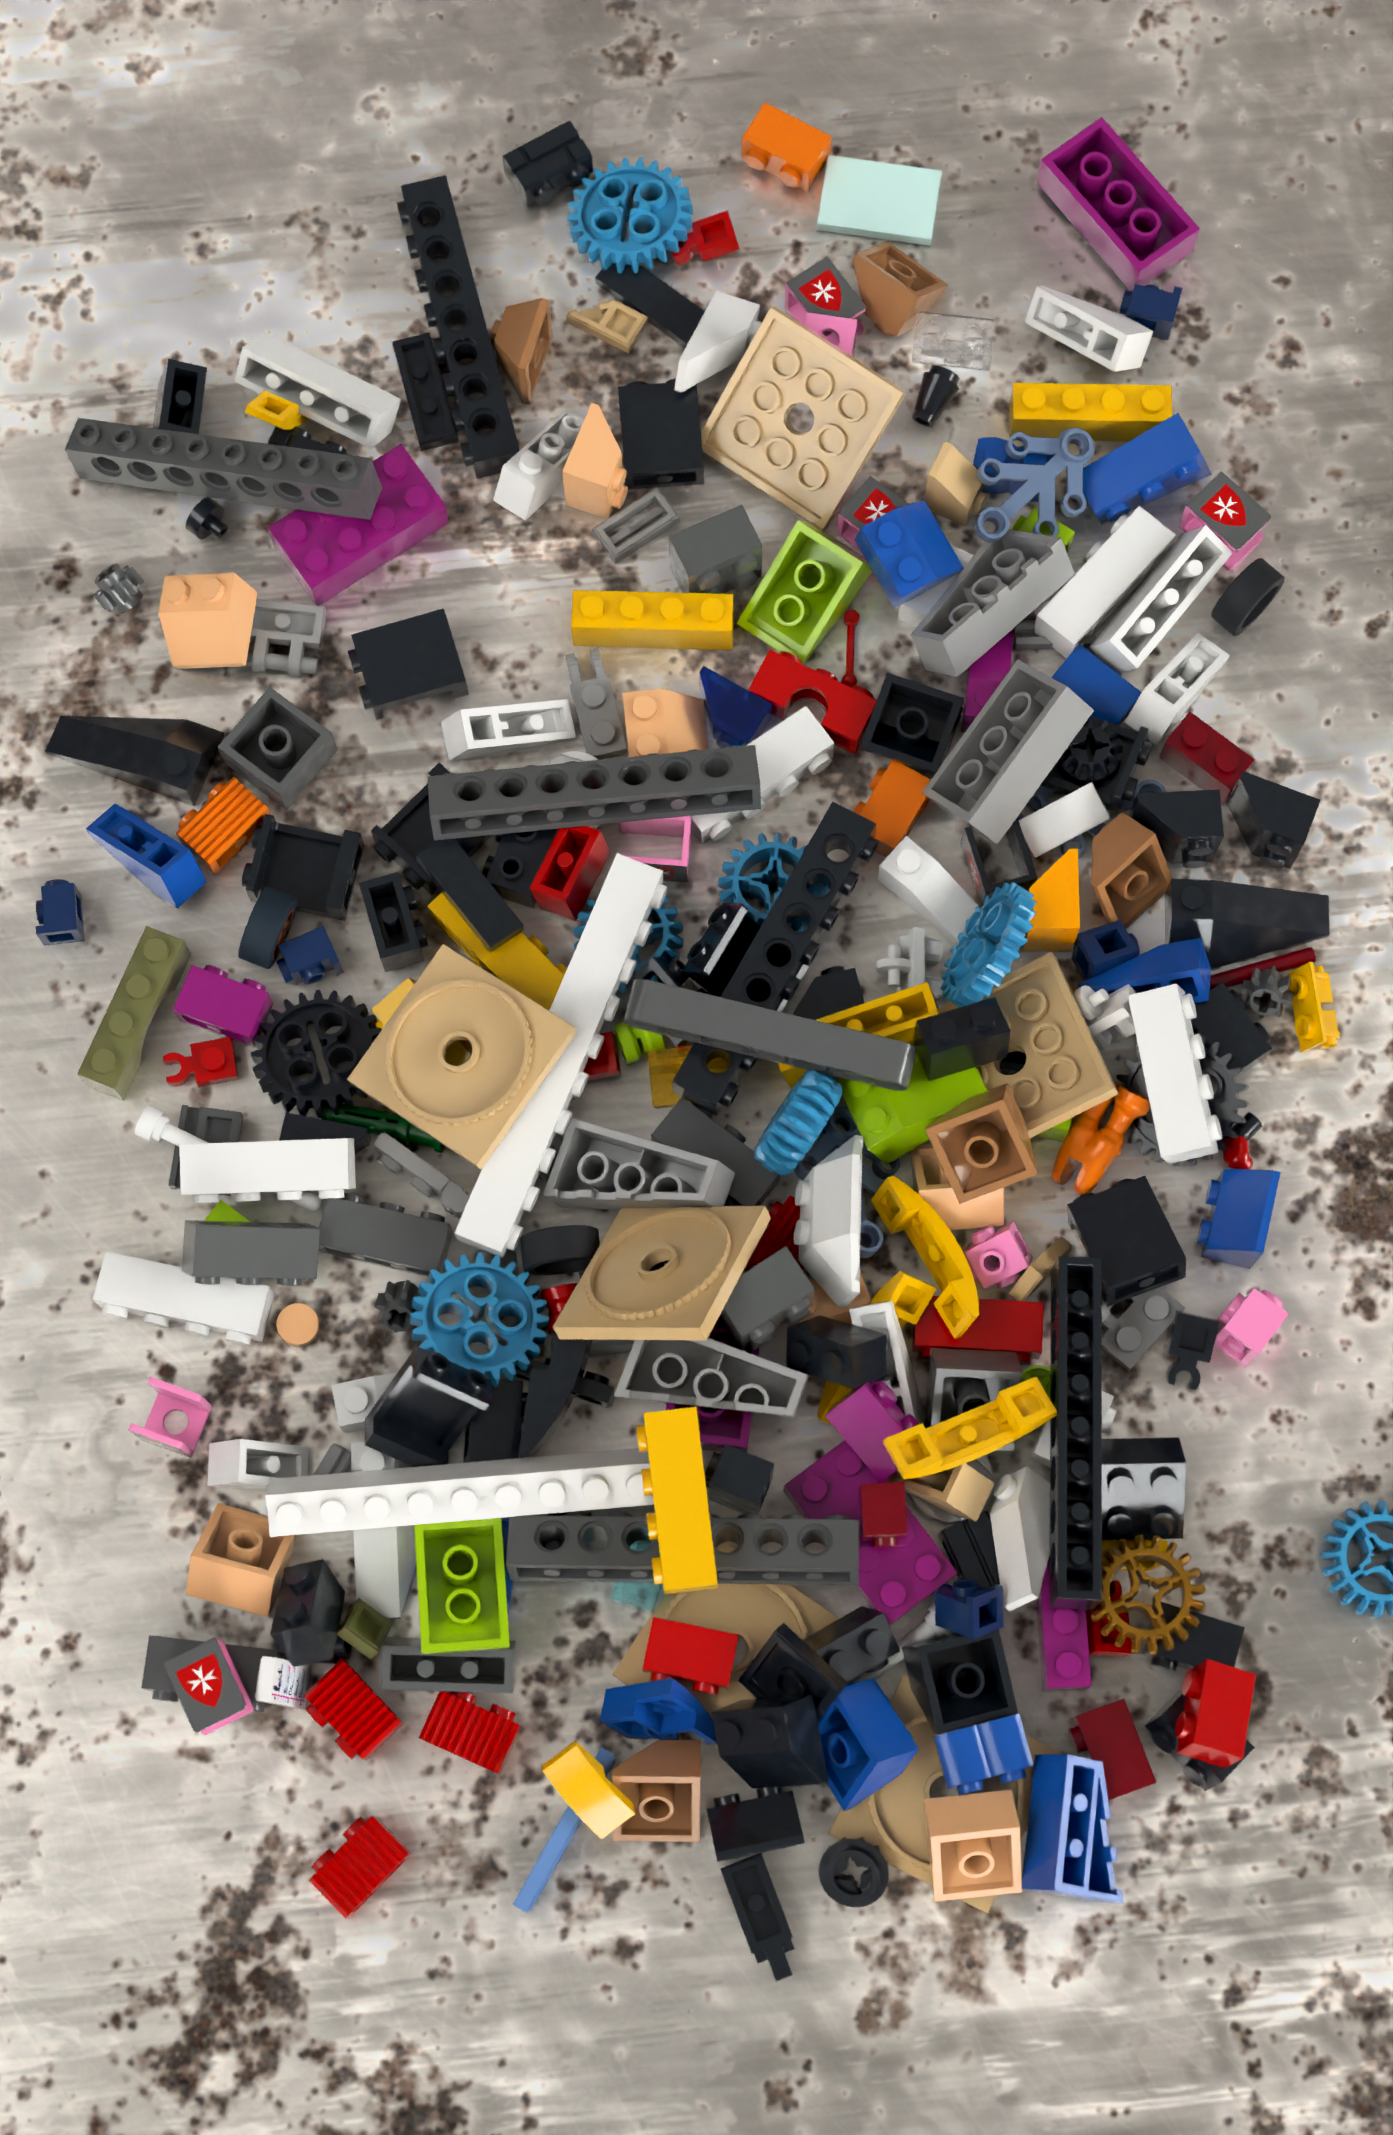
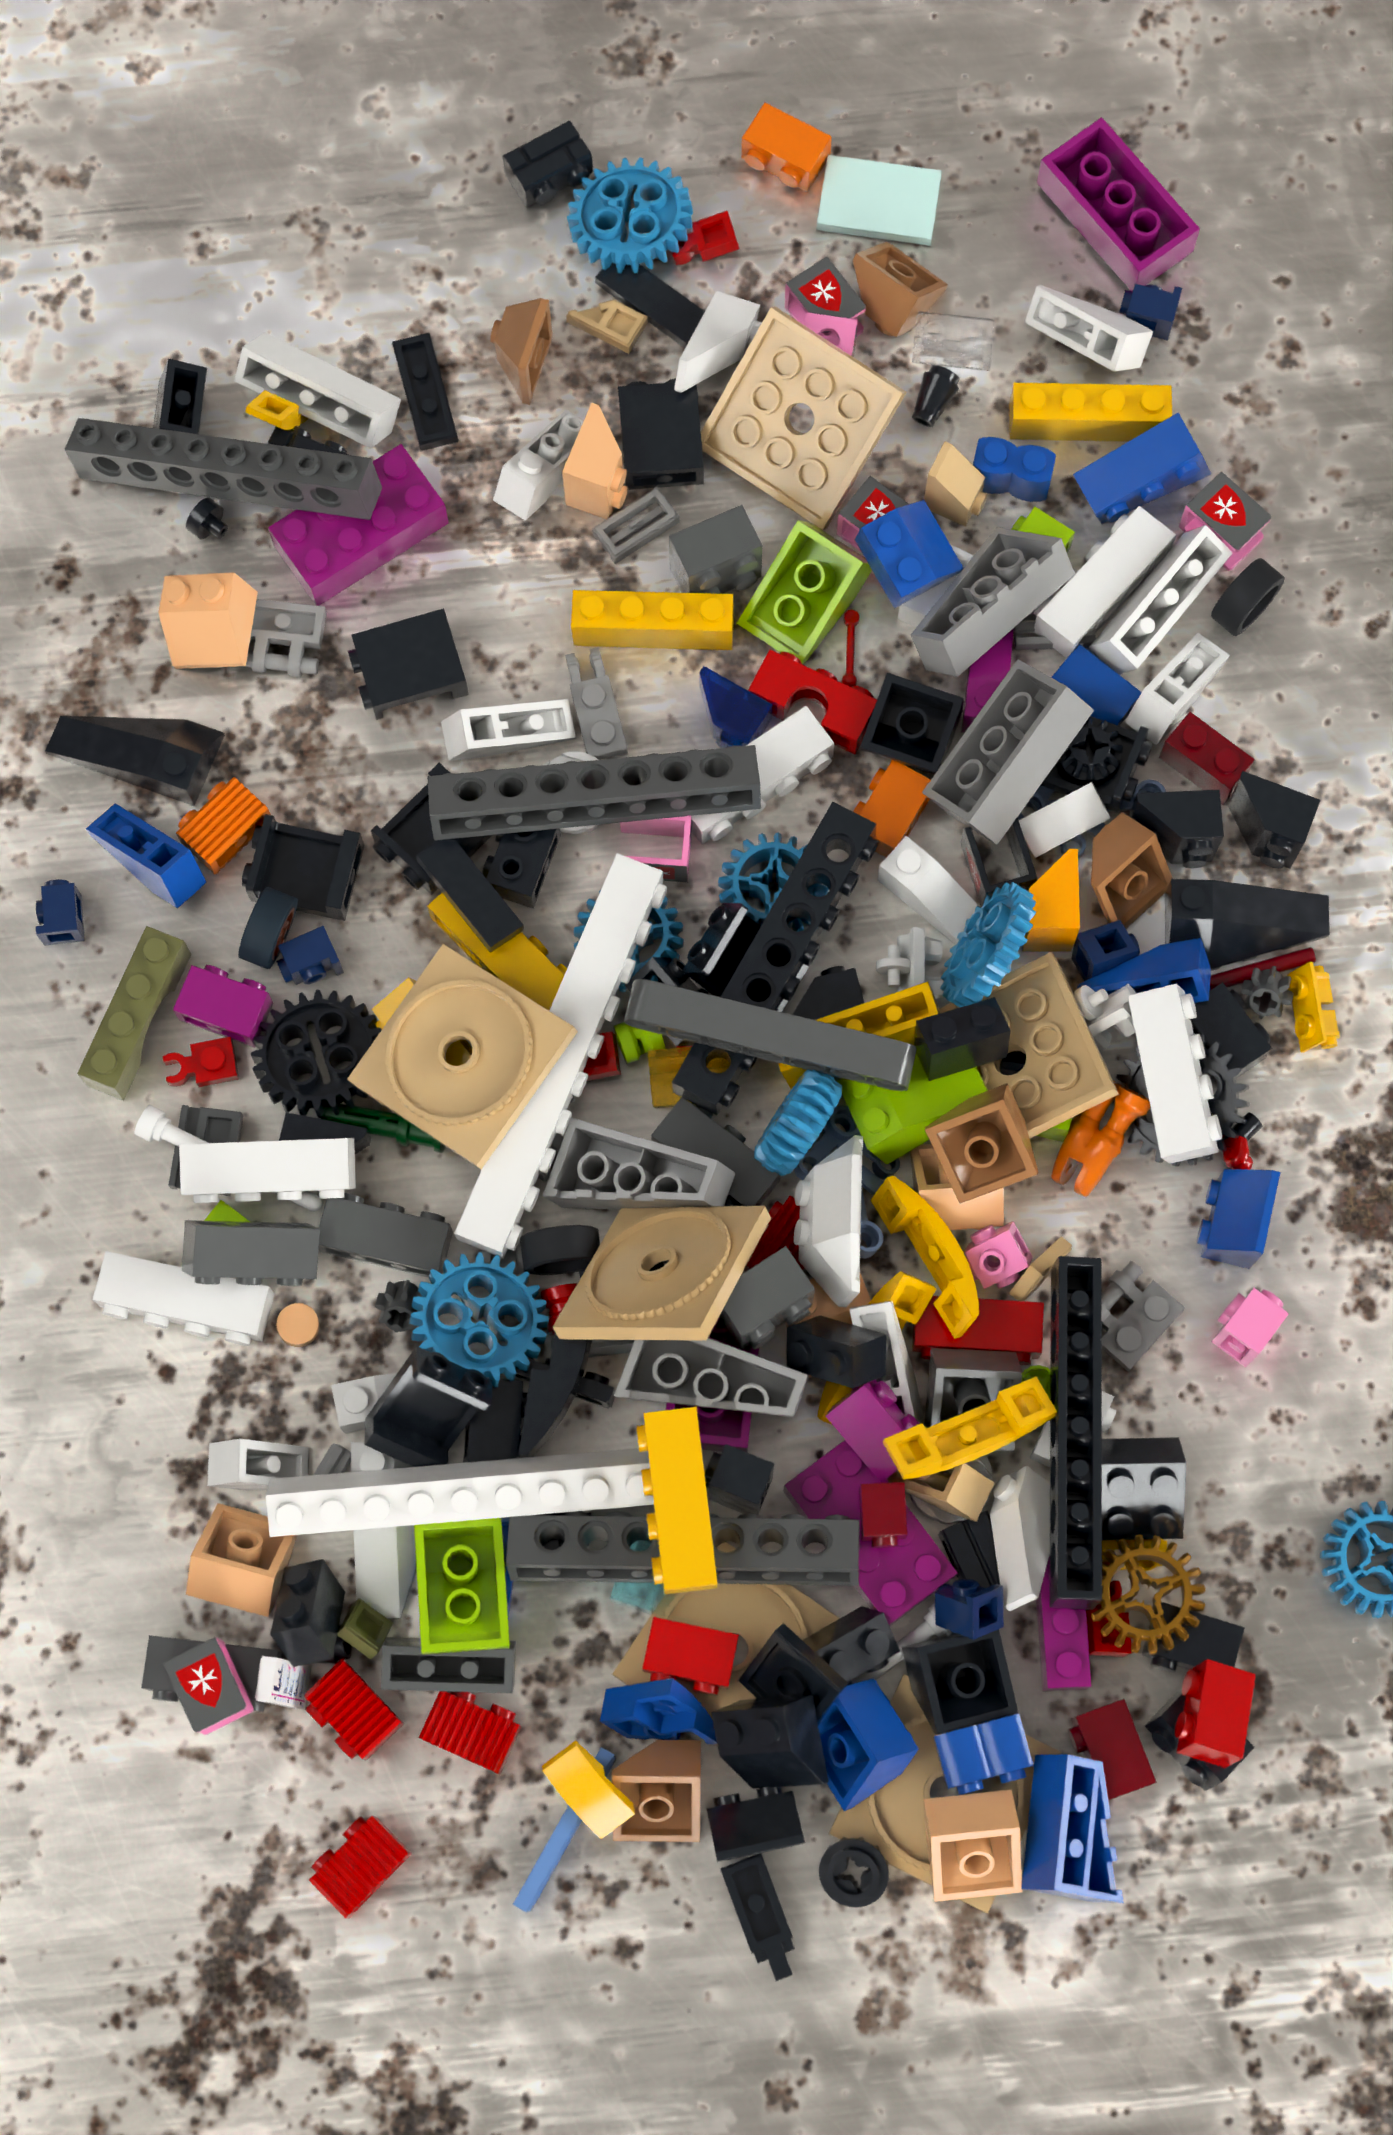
dark grey gear [93,563,144,613] -> none
bright pink piece [128,1377,212,1458] -> none
dark grey brick [218,686,338,810] -> none
black brick [359,872,429,972] -> none
light grey hinge [373,1132,470,1219] -> none
black brick [397,175,520,479] -> none
red brick [529,826,610,921] -> none
light nougat slope [622,689,708,757] -> none
sand blue plant [974,428,1095,543] -> none
black panel [1067,1176,1186,1307] -> none
black plate [1166,1310,1219,1390] -> none

